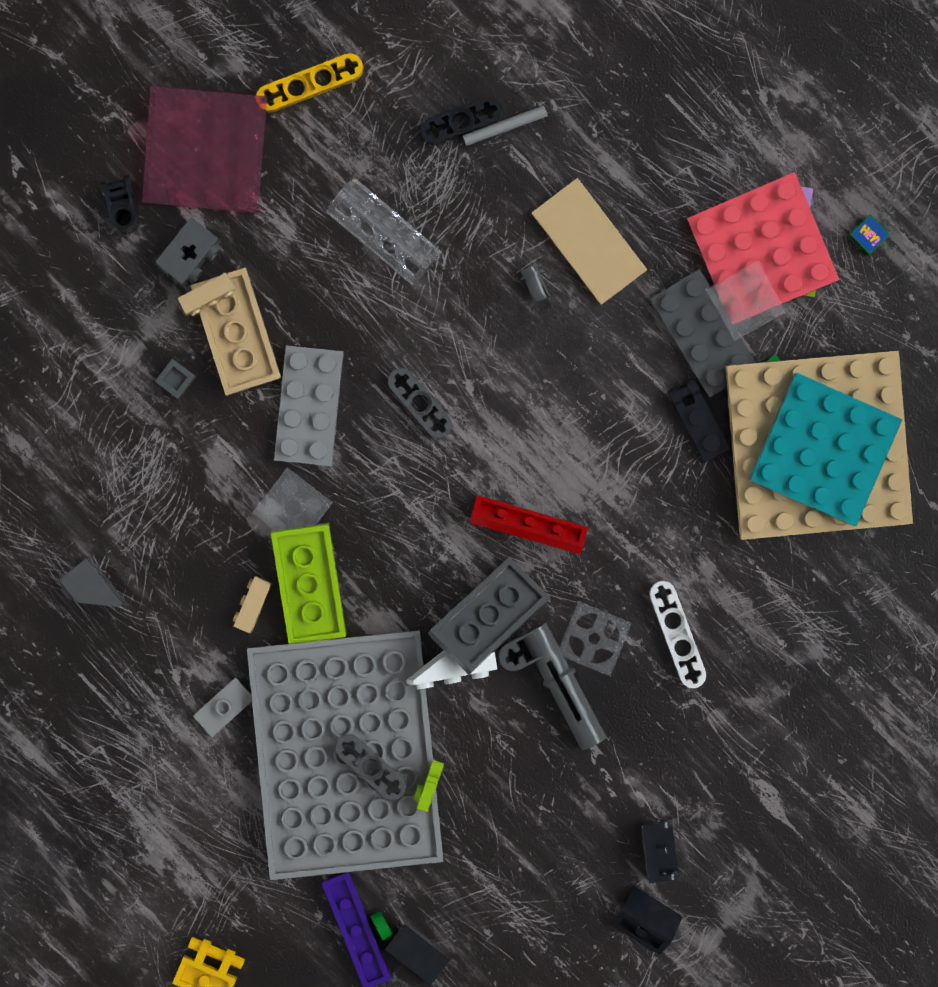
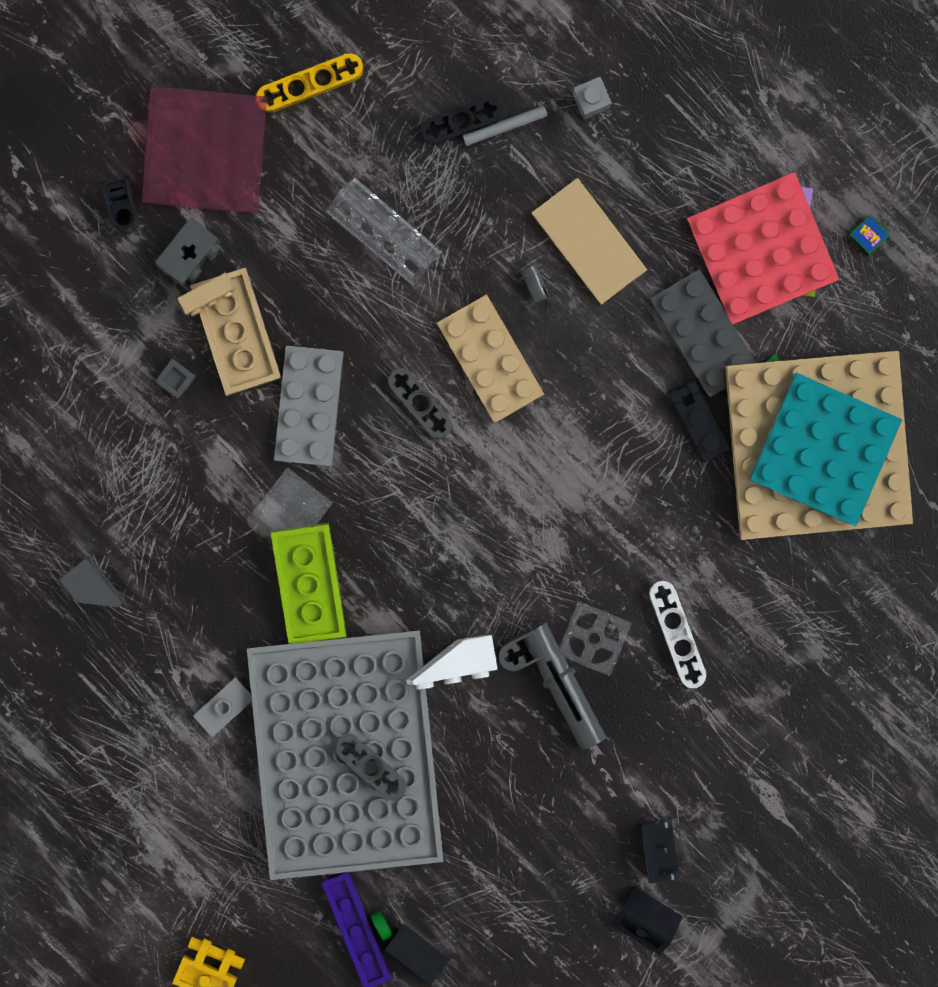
tan piece [233,576,273,633] -> none
lime plate [413,760,444,812] -> none
dark grey plate [428,557,550,675] -> none
red plate [469,495,588,555] -> none
clear plate [706,261,786,341] -> none
none -> tan plate [437,294,544,423]
none -> light grey brick [572,77,612,120]

